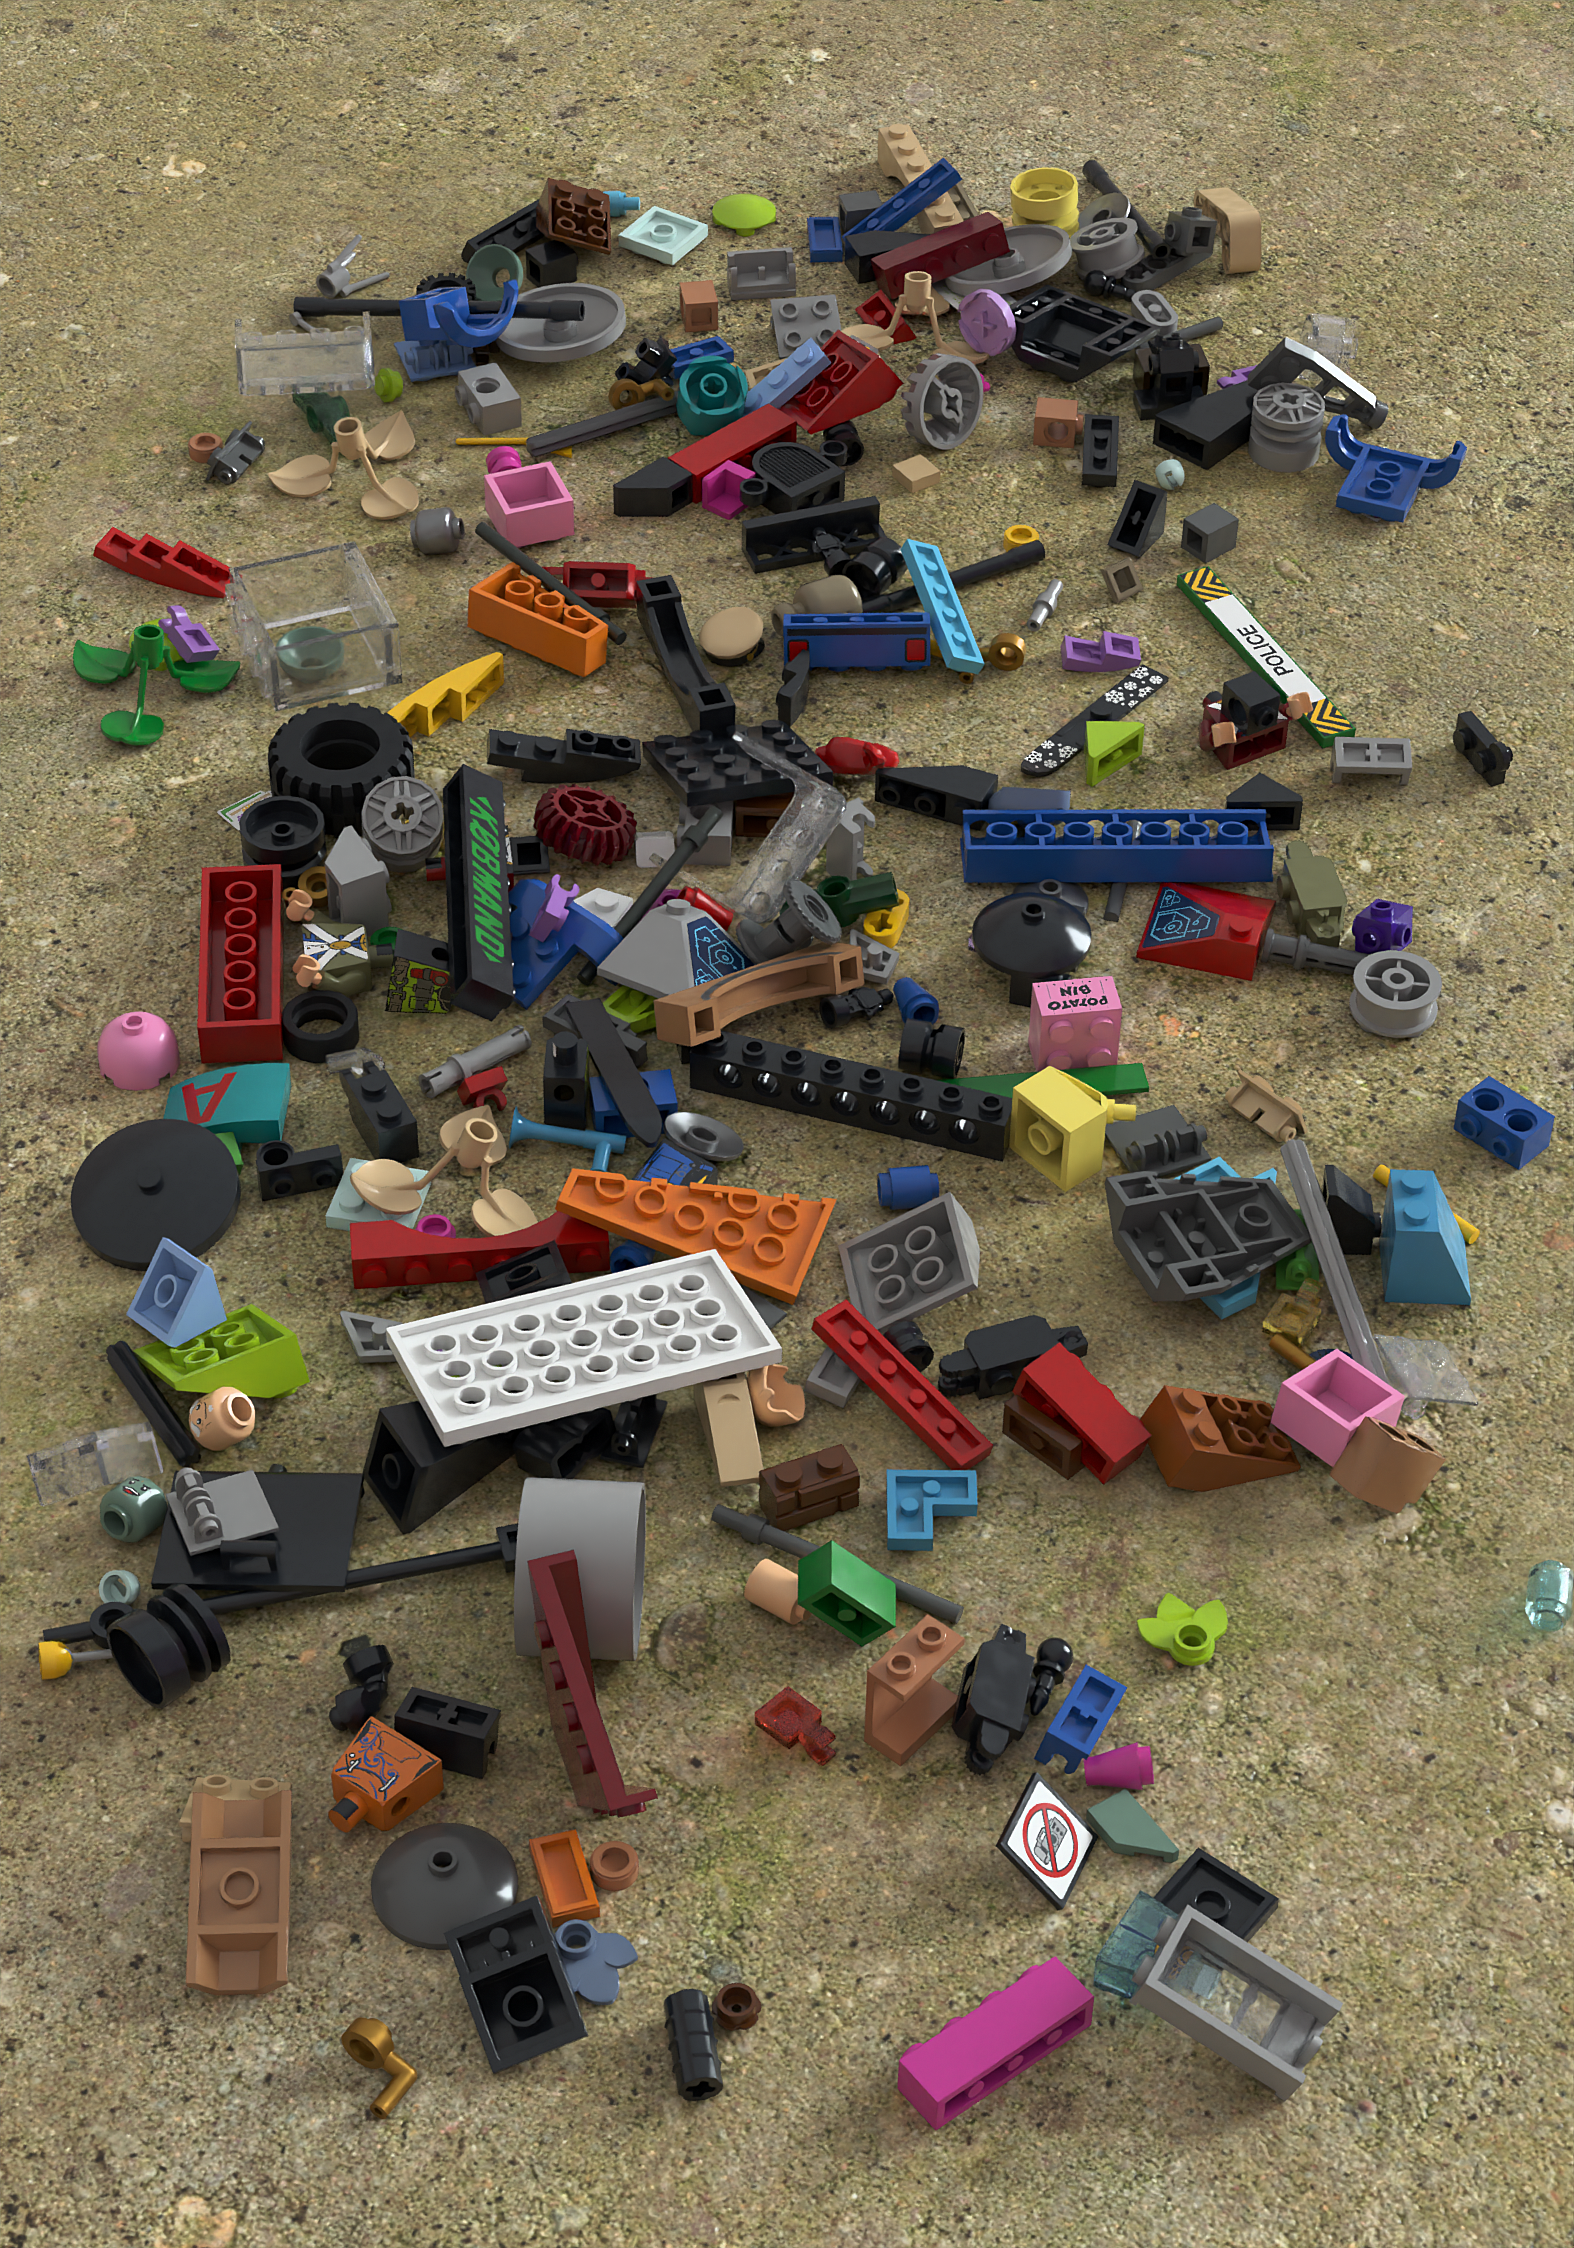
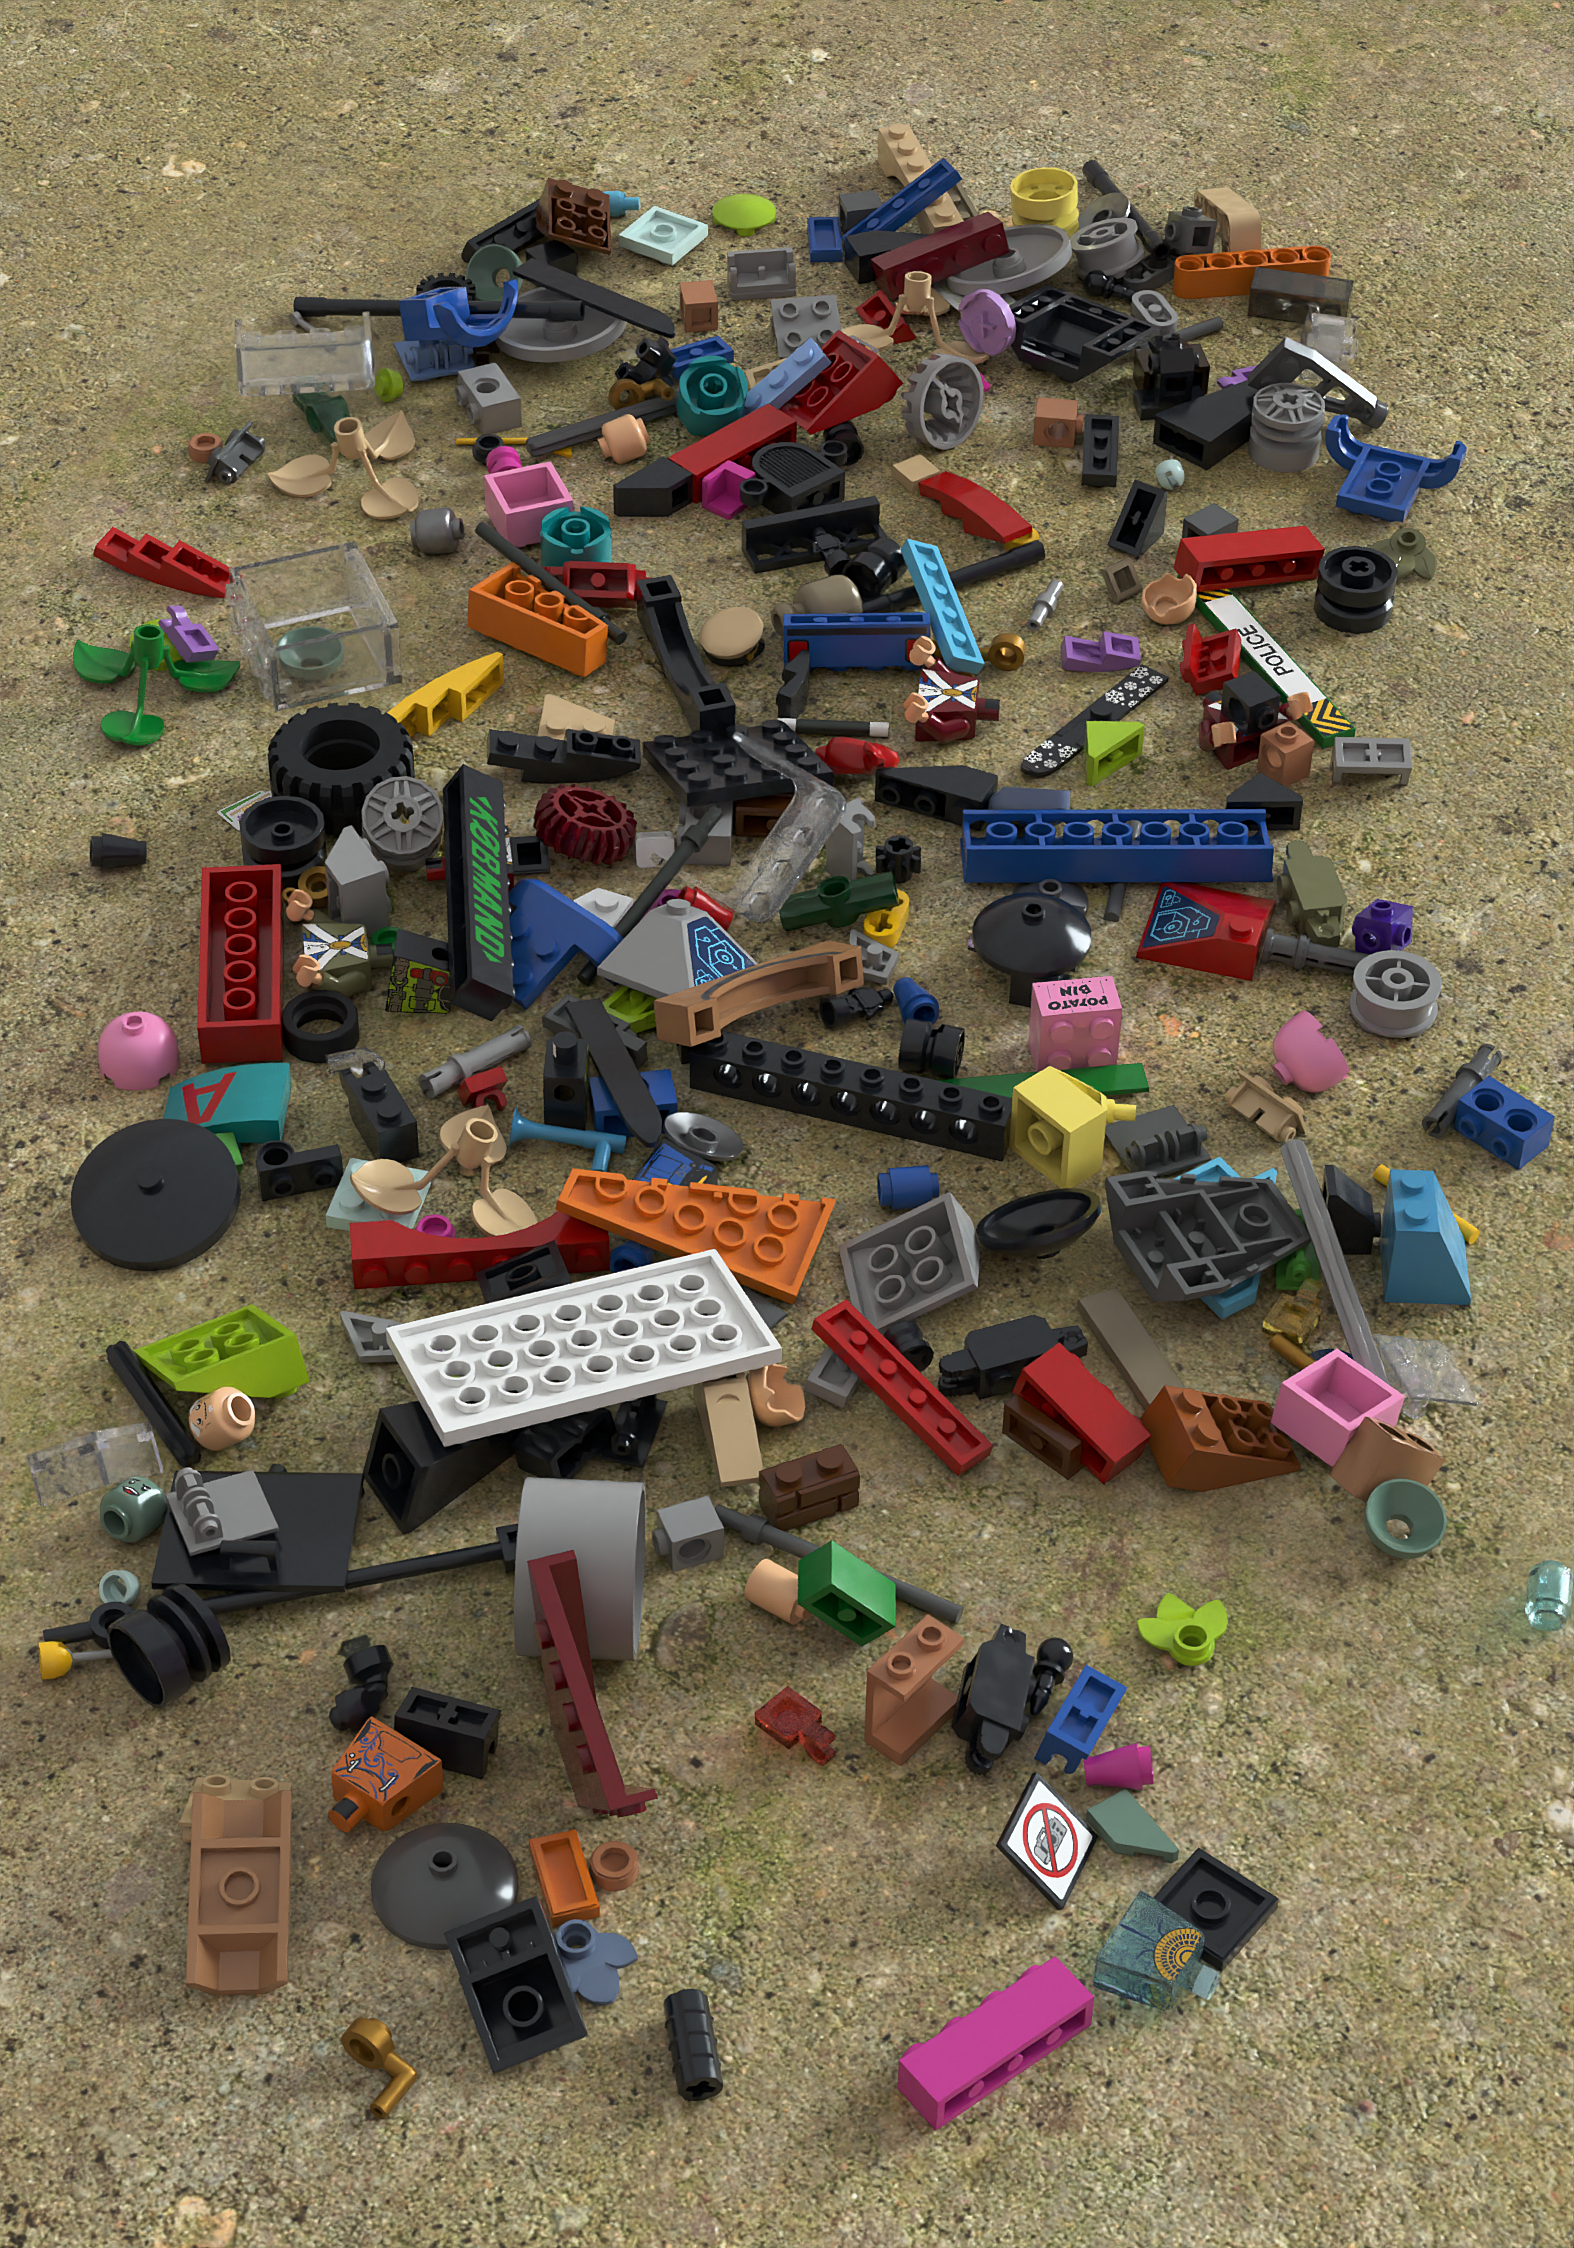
light blue slope [126,1237,227,1348] -> none
light grey plant [316,234,389,298] -> none
medium lavender plate [529,874,579,942] -> none
reddish brown plate [712,1983,761,2031] -> none
dark grey hose [736,879,842,965] -> none
dark azure plate [886,1469,978,1551] -> none
door [1129,1904,1343,2101] -> none
black hinge [1453,711,1513,787] -> none
none -> black cone [90,832,147,871]
none -> black plate [472,434,506,465]
none -> black piece [512,258,676,339]
none -> tan wing [537,694,615,740]
none -> teal brick [540,506,612,581]
none -> light nougat head [597,414,651,465]
none -> light grey brick [651,1496,724,1572]
none -> pearl dark grey bar [777,718,889,737]
none -> black gear [875,836,921,884]
none -> torso [903,636,1000,743]
none -> red slope [918,471,1033,544]
none -> black dish [976,1188,1102,1259]
none -> dark tan tile [1078,1287,1186,1410]
none -> light nougat hair [1141,573,1197,625]
none -> orange beam [1172,246,1331,299]
none -> red brick [1173,525,1325,592]
none -> red bracket [1180,623,1242,696]
none -> clear smoke brick [1248,267,1354,330]
none -> nougat brick [1257,721,1314,787]
none -> bright pink cylinder [1272,1010,1350,1093]
none -> black wheel [1314,546,1398,634]
none -> sand green piece [1363,1479,1447,1559]
none -> olive plate [1370,528,1437,582]
none -> dark grey pin [1422,1044,1502,1138]

